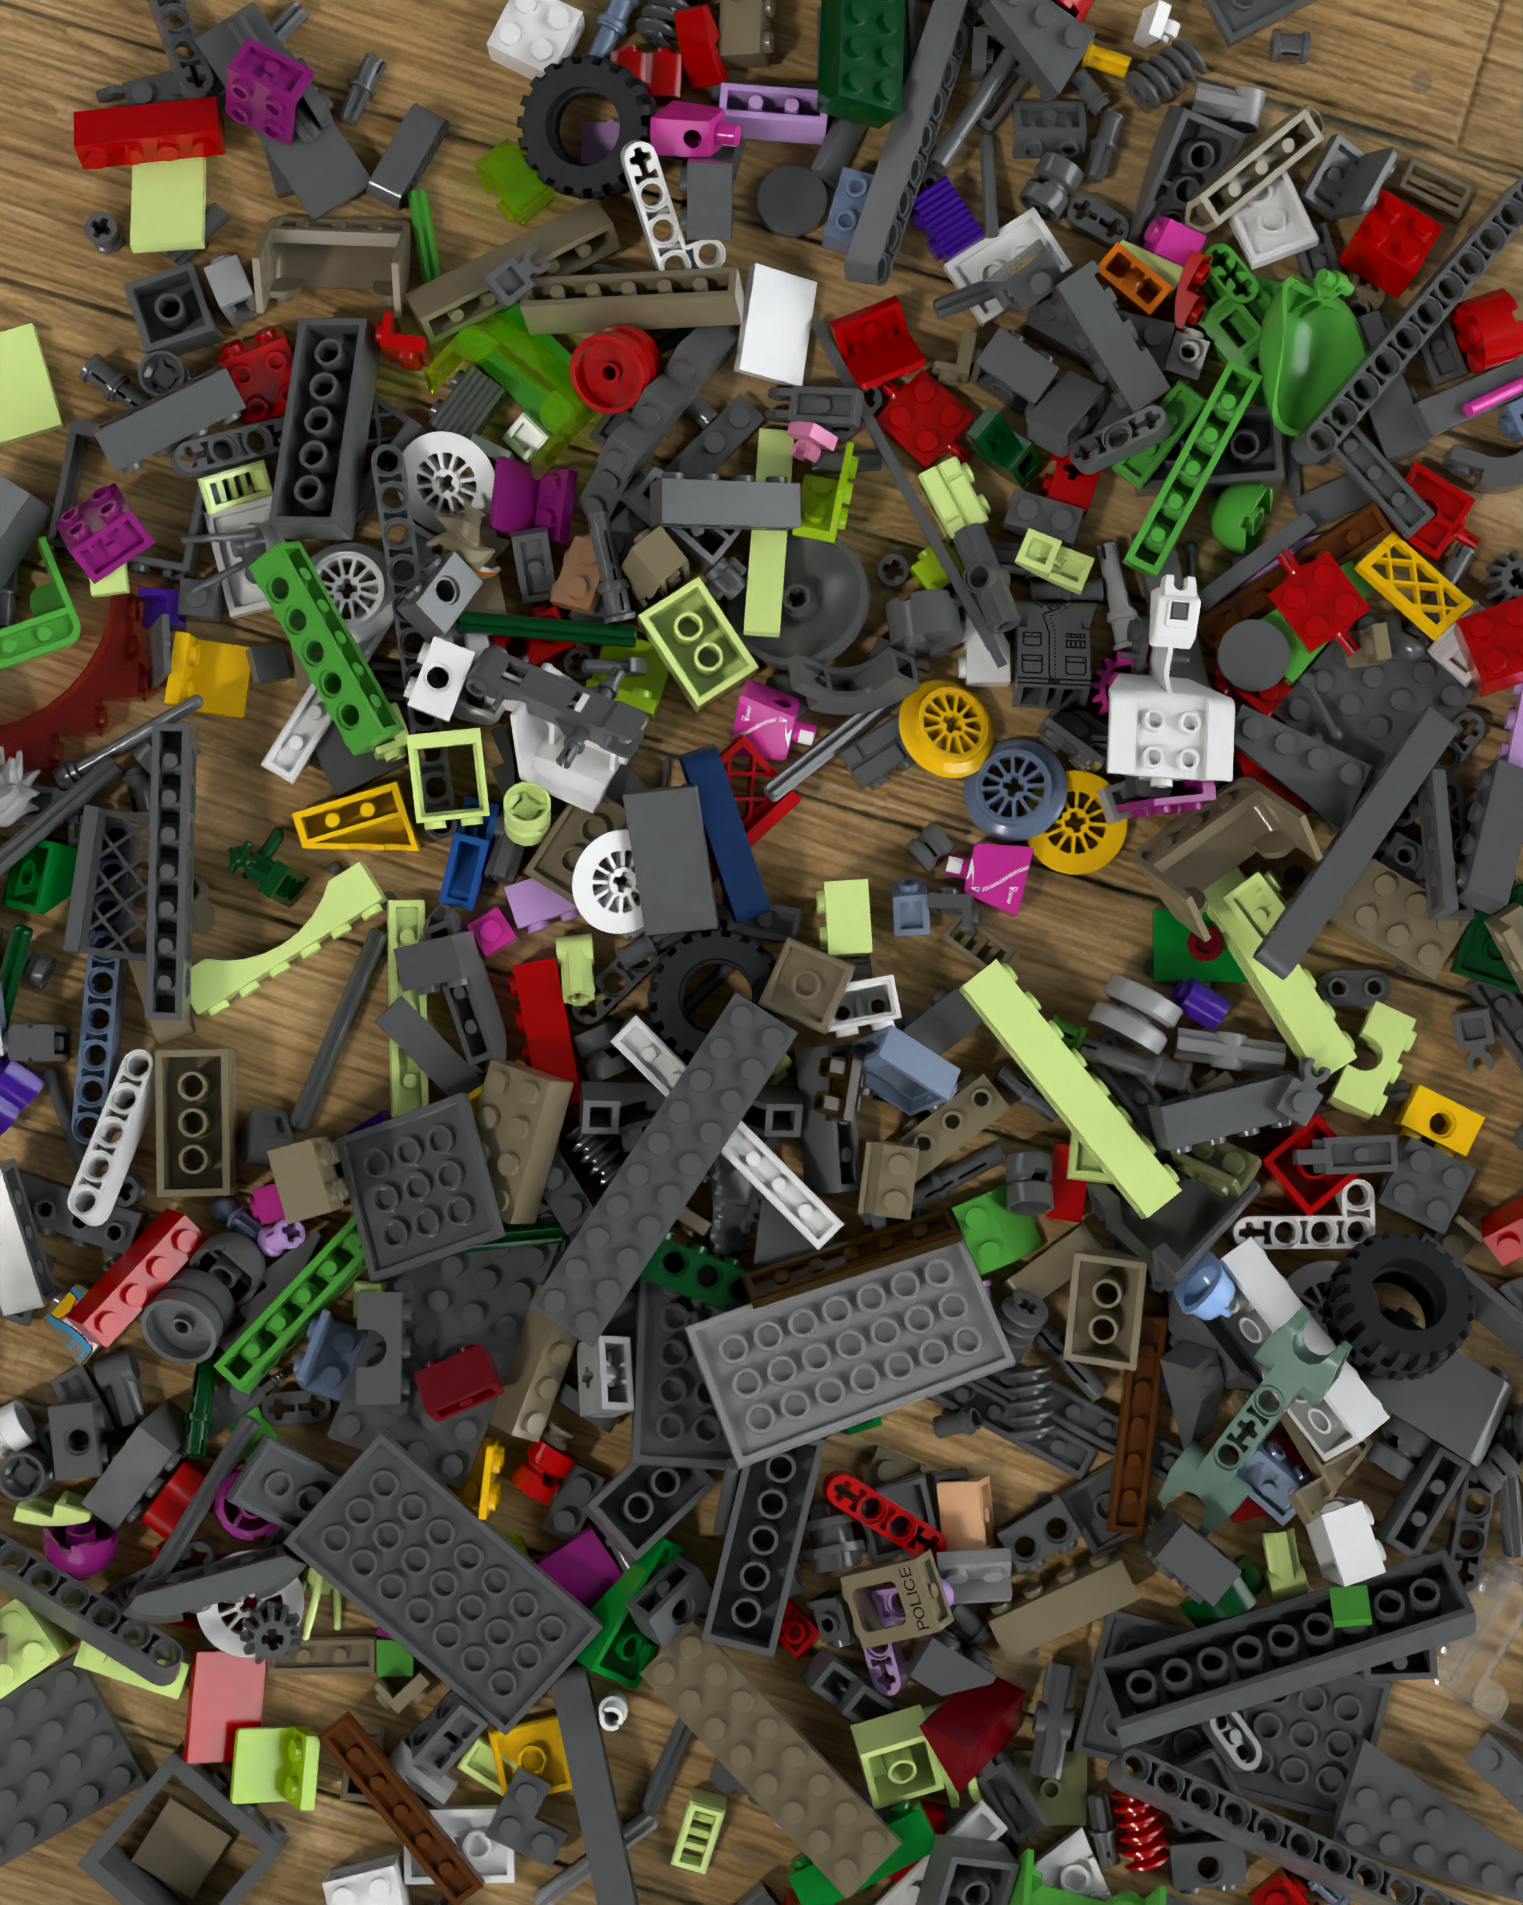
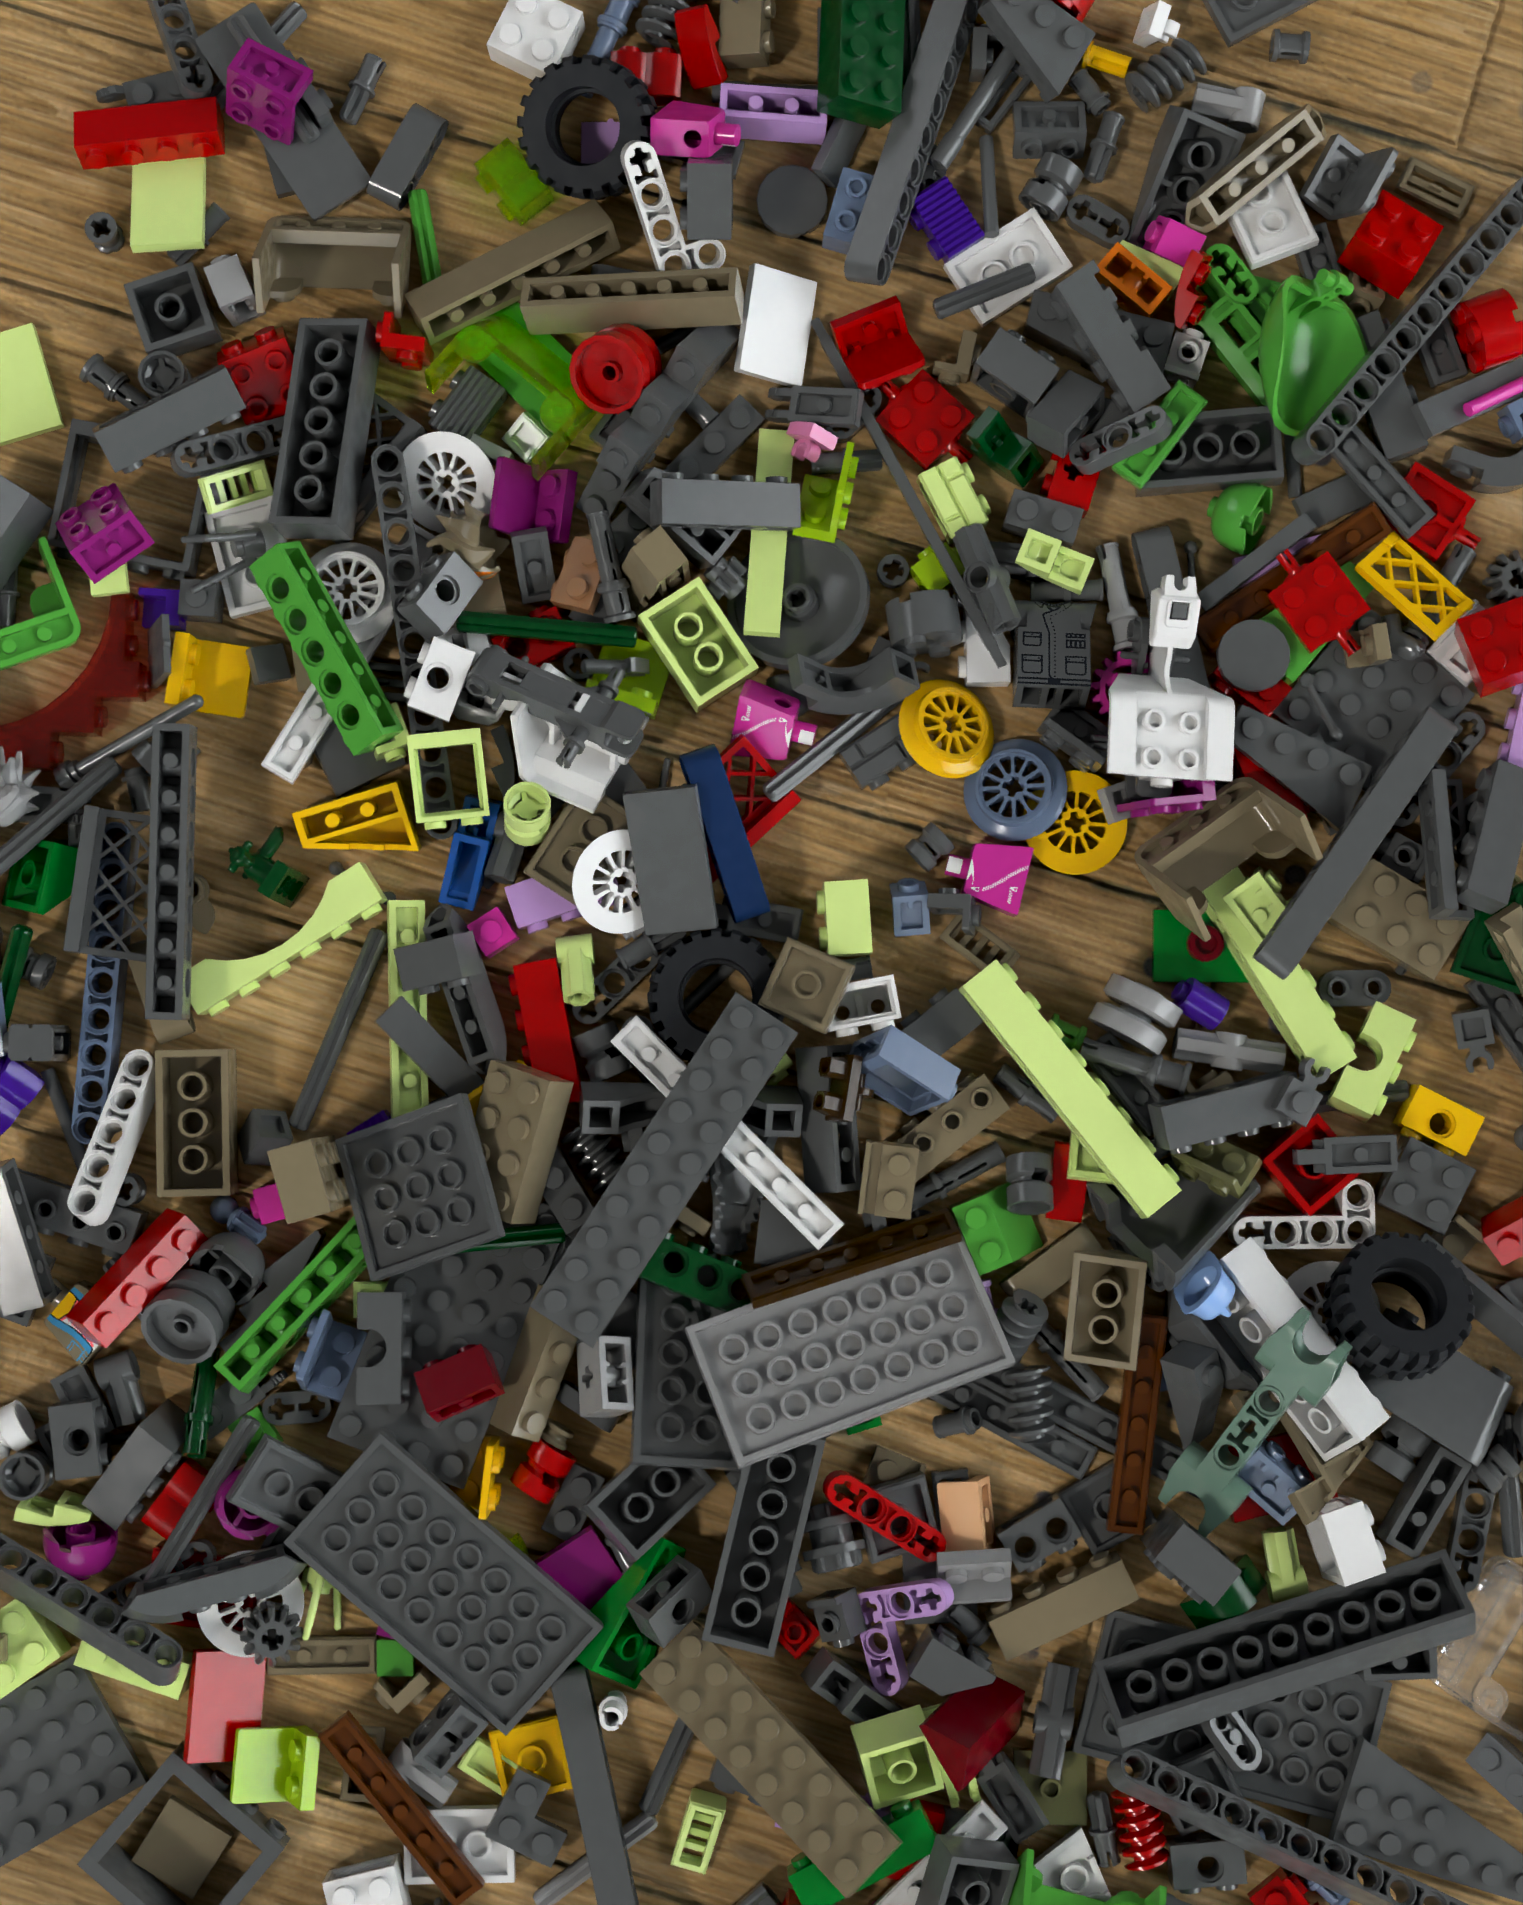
lavender bush [258,1217,305,1257] -> none
dark grey plate [482,245,550,309] -> none
dark grey bar [714,1457,740,1534] -> none
dark tan window [840,1549,954,1649] -> none
dark grey torso [984,239,1066,312] -> none
bright green brick [1122,360,1263,580] -> none
bright green tile [1329,1585,1372,1628] -> none

